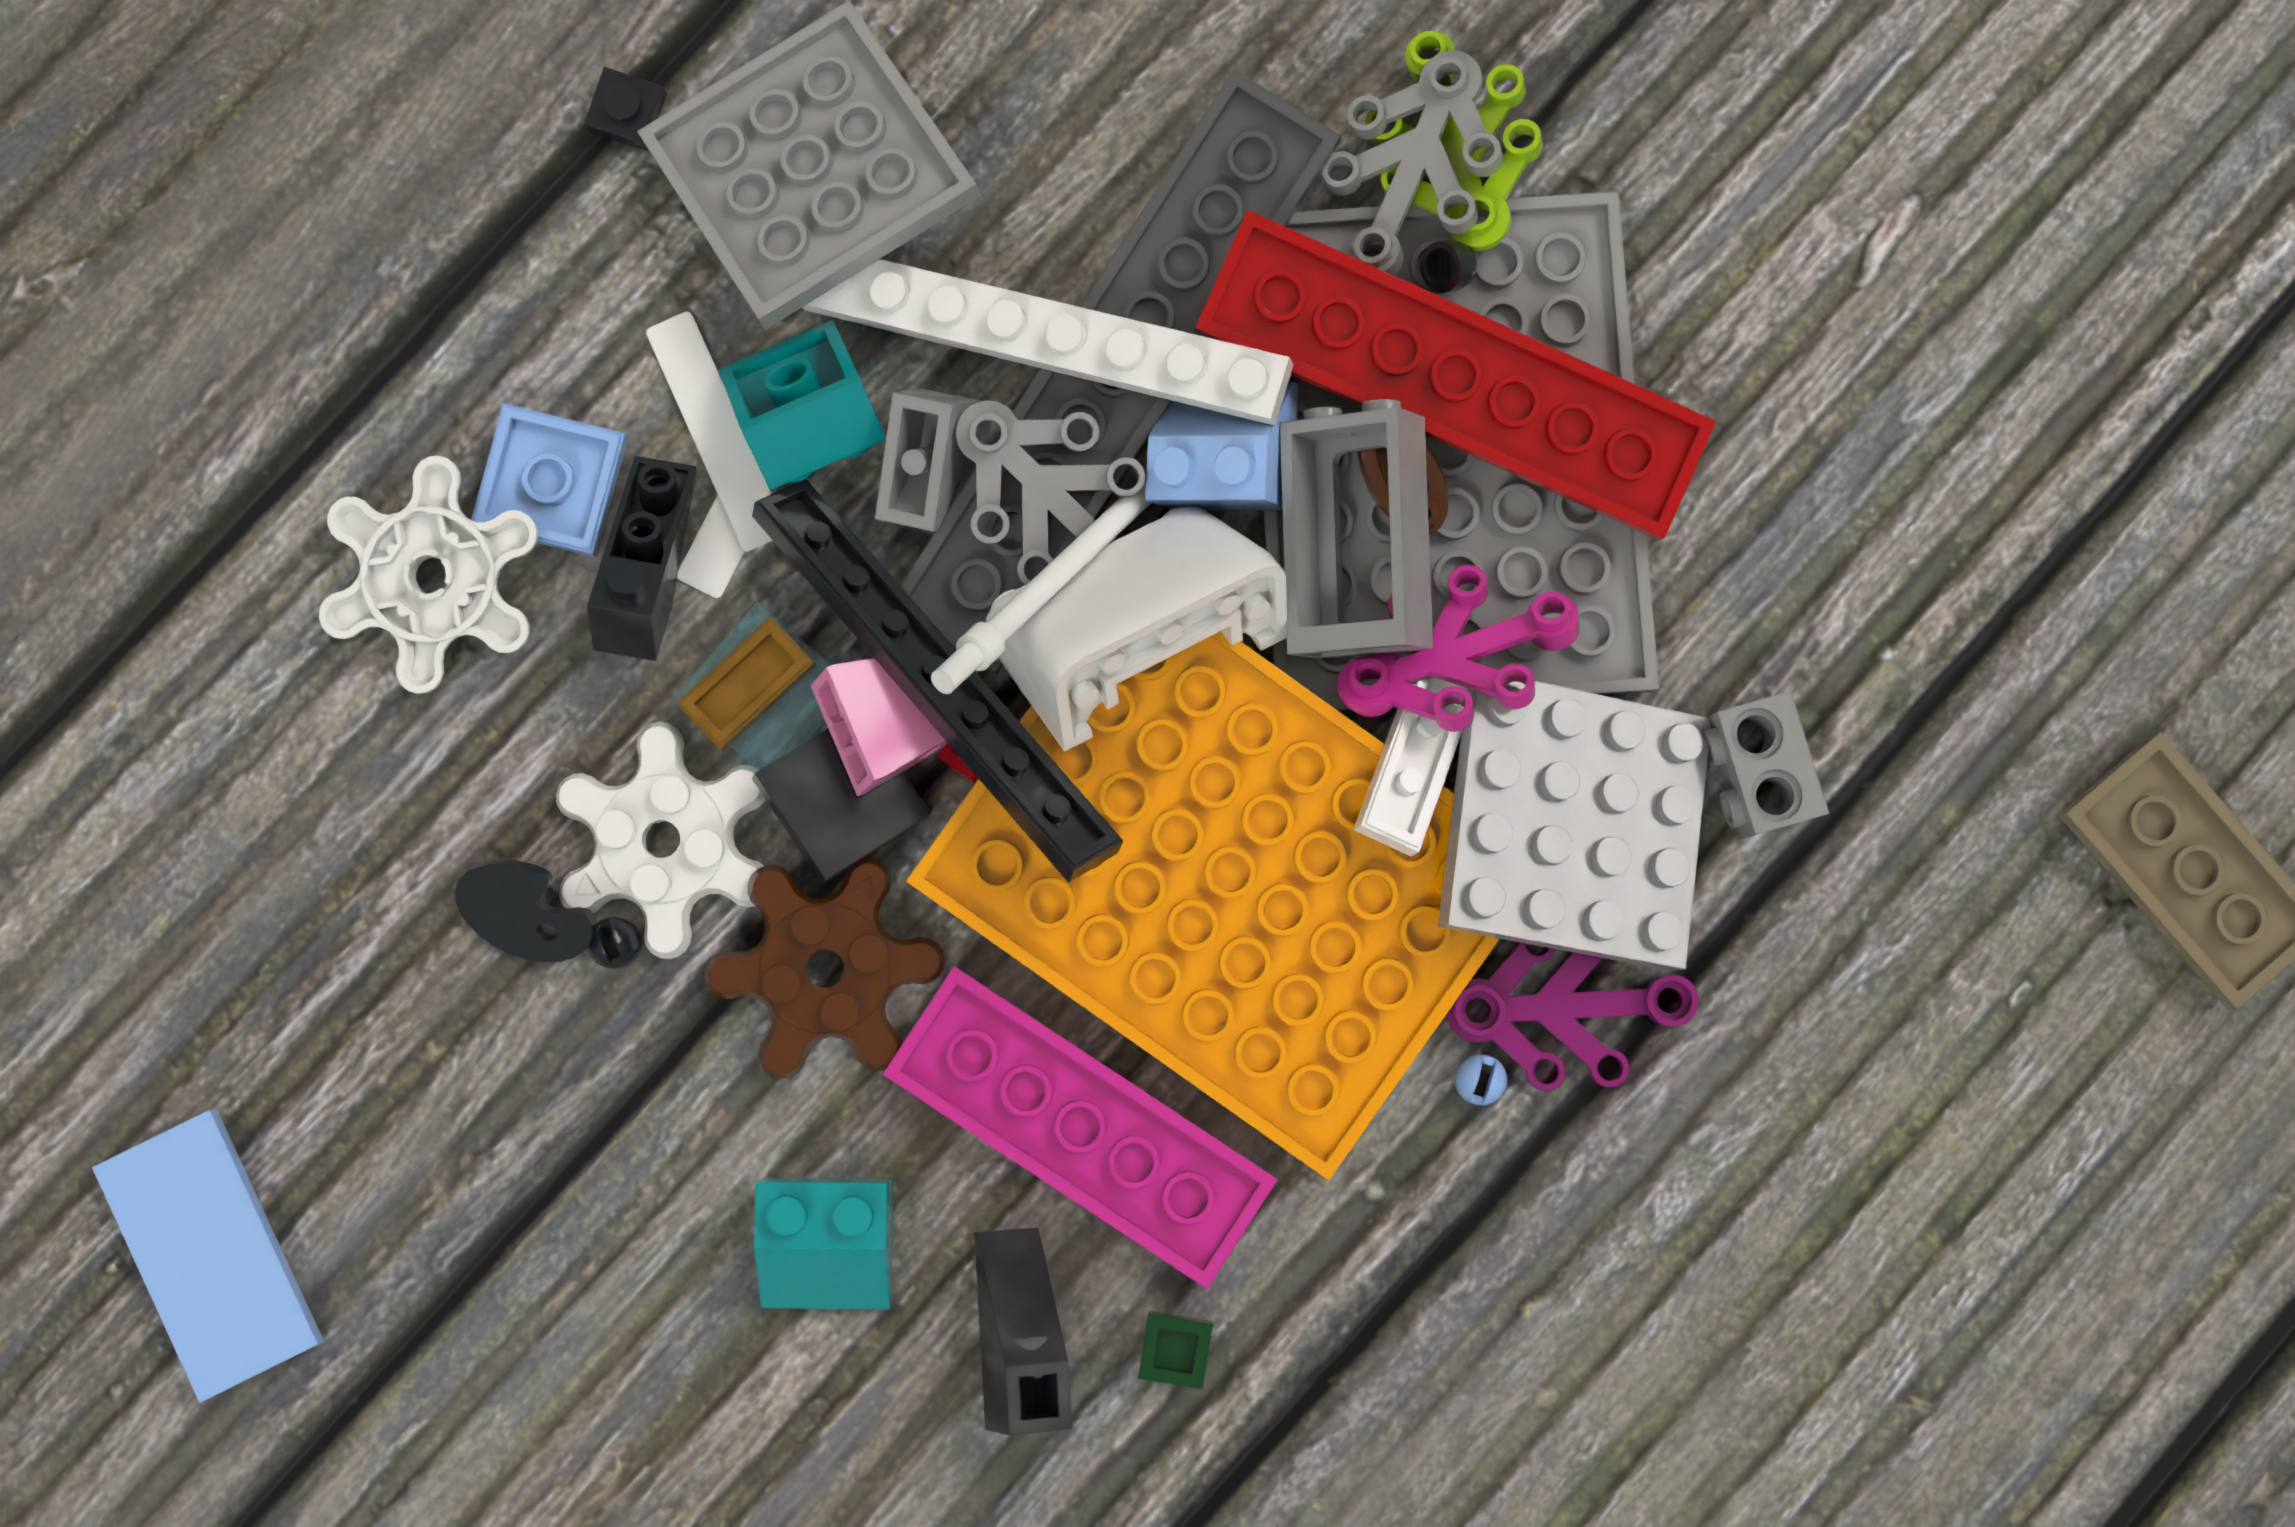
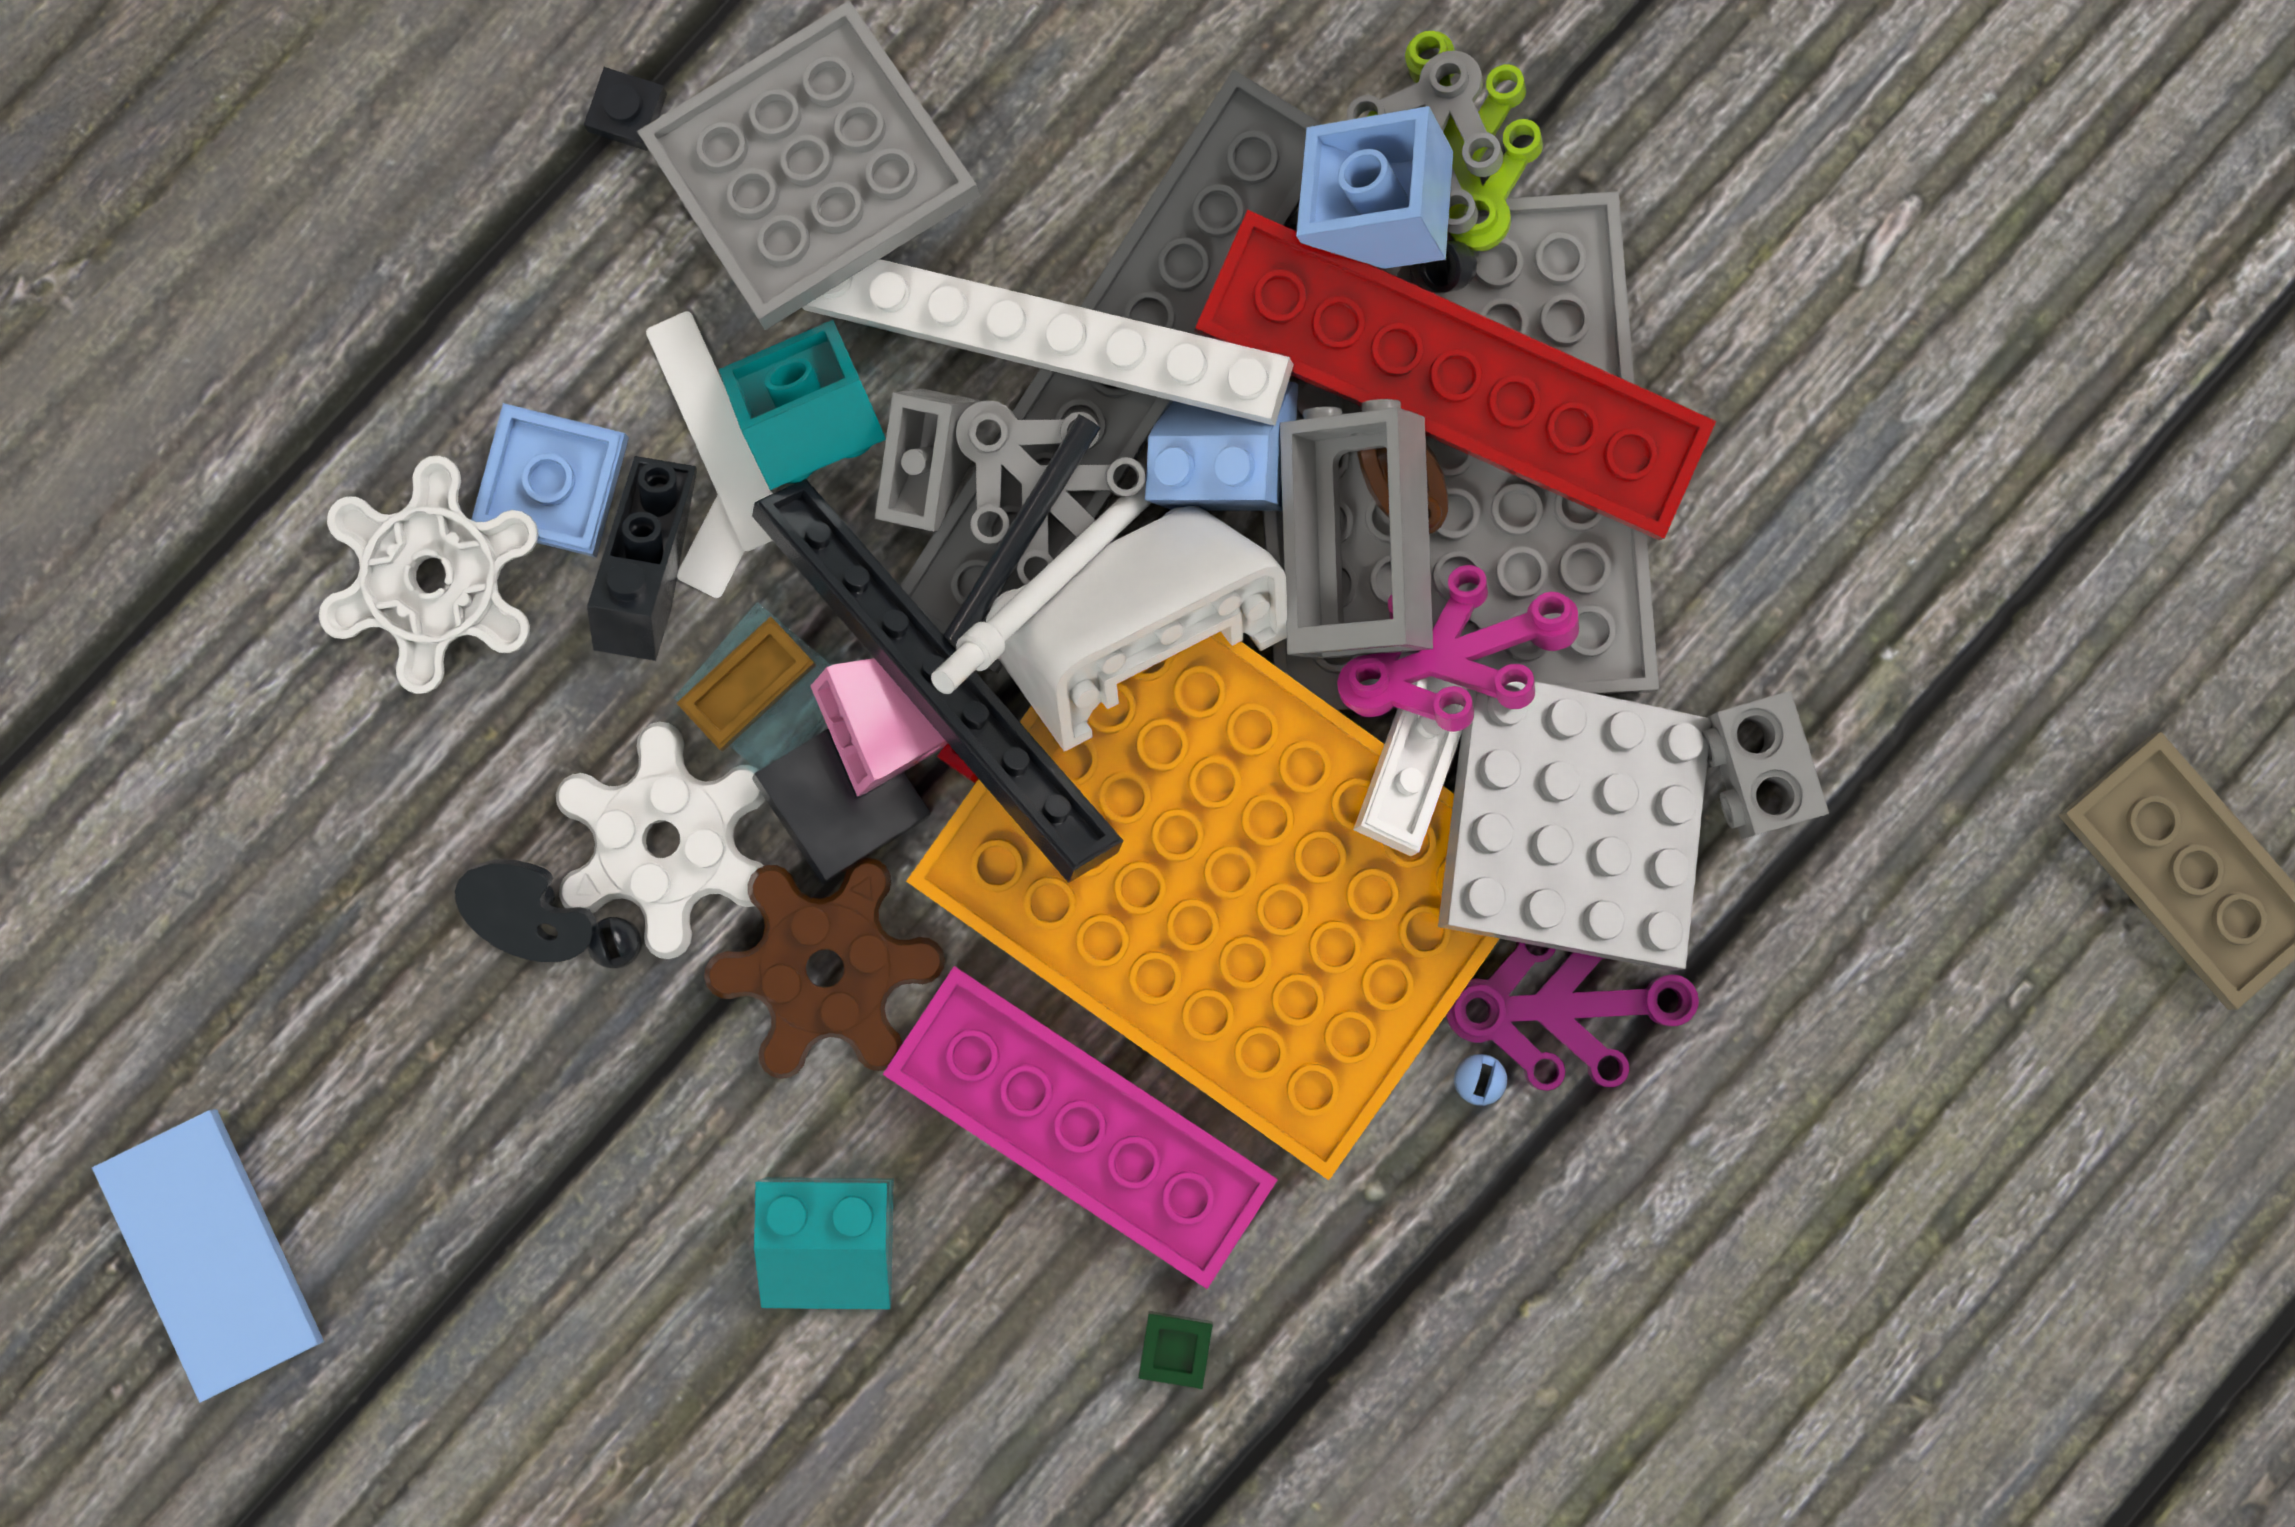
black slope [974,1227,1072,1436] -> none
none -> black bar [943,414,1101,643]
none -> light blue slope [1296,106,1453,269]

